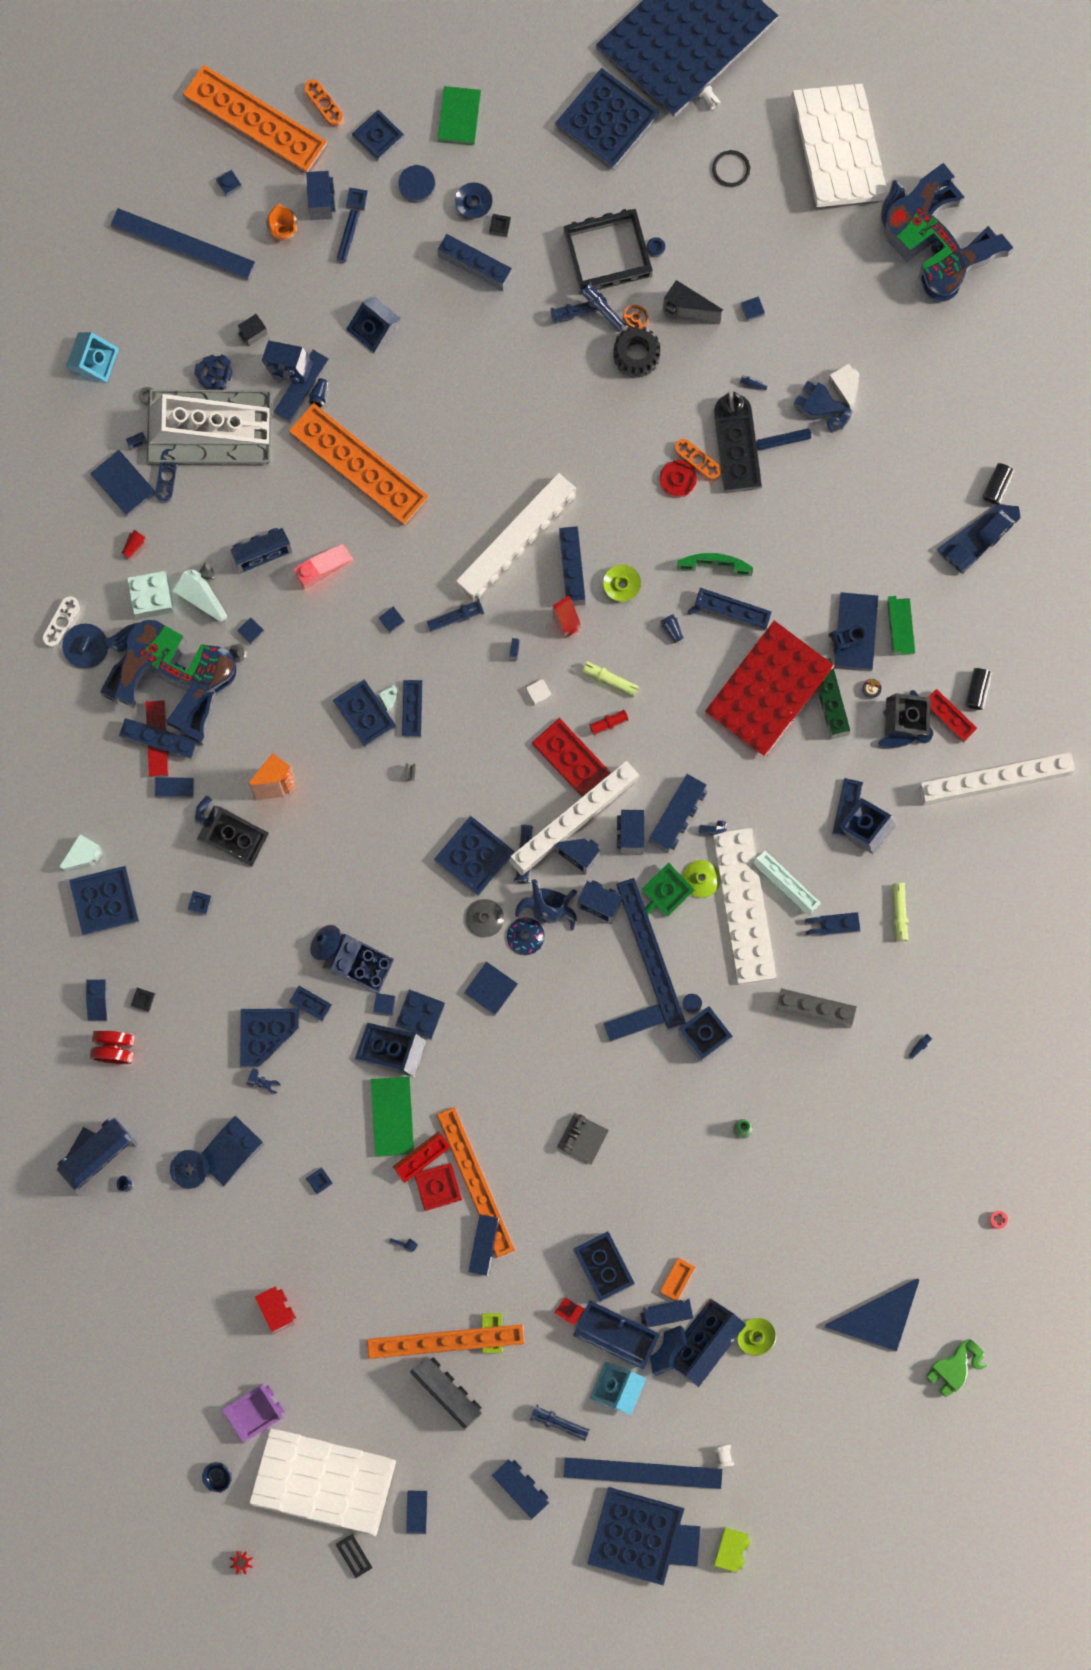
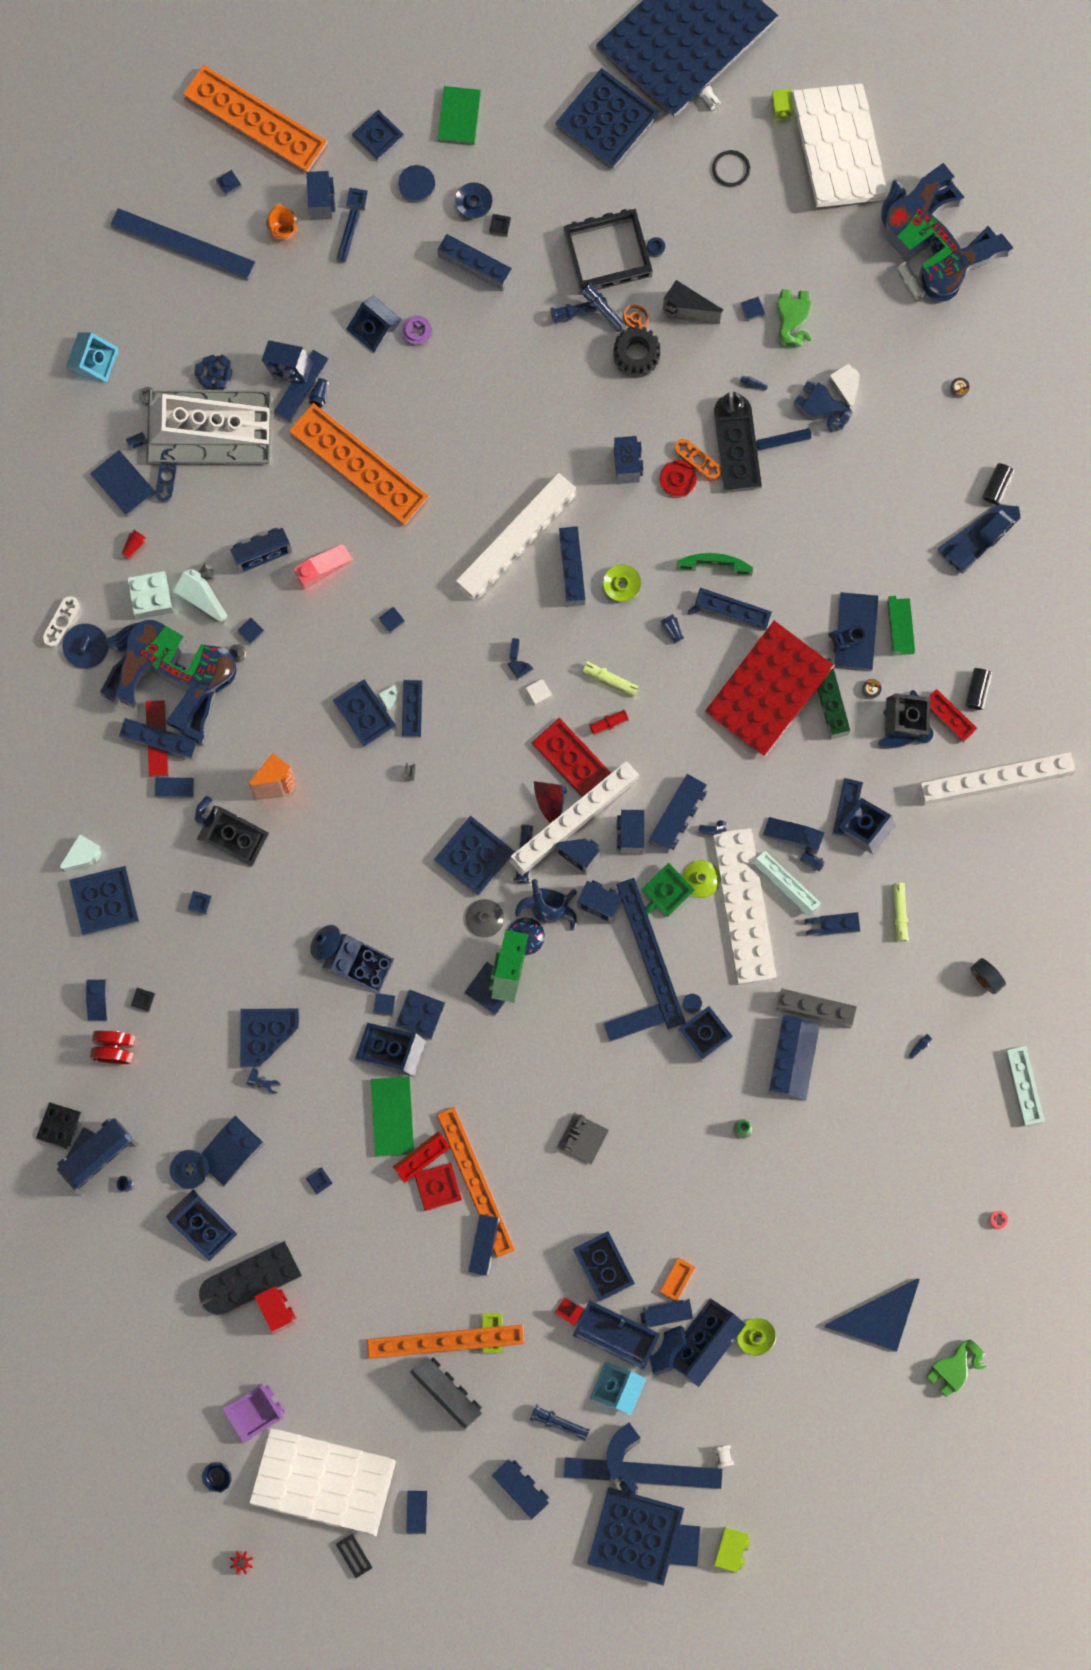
black brick [237,314,268,346] -> none
dark blue plate [289,986,332,1022] -> none
orange beam [304,79,343,127] -> none
dark blue hand [389,1238,418,1252] -> none
dark blue pin [426,598,485,632] -> none
red slope [552,596,581,637] -> none
none -> black hinge [36,1102,81,1149]
none -> dark blue slope [166,1189,237,1261]
none -> black plate [199,1241,302,1316]
none -> medium lavender gear [402,315,432,346]
none -> green piece [489,930,528,1003]
none -> dark blue tile [507,661,534,680]
none -> shield [533,781,567,824]
none -> dark blue arch [606,1422,641,1497]
none -> dark blue brick [614,436,643,484]
none -> dark blue slope [763,817,825,854]
none -> dark blue slope [768,1015,820,1101]
none -> lime brick [772,89,794,119]
none -> bright green hips [777,289,811,348]
none -> dark blue pin [800,850,826,872]
none -> white pin [897,262,926,299]
none -> tile [950,378,970,397]
none -> black wheel [970,958,1006,994]
none -> light aqua plate [1006,1046,1044,1126]

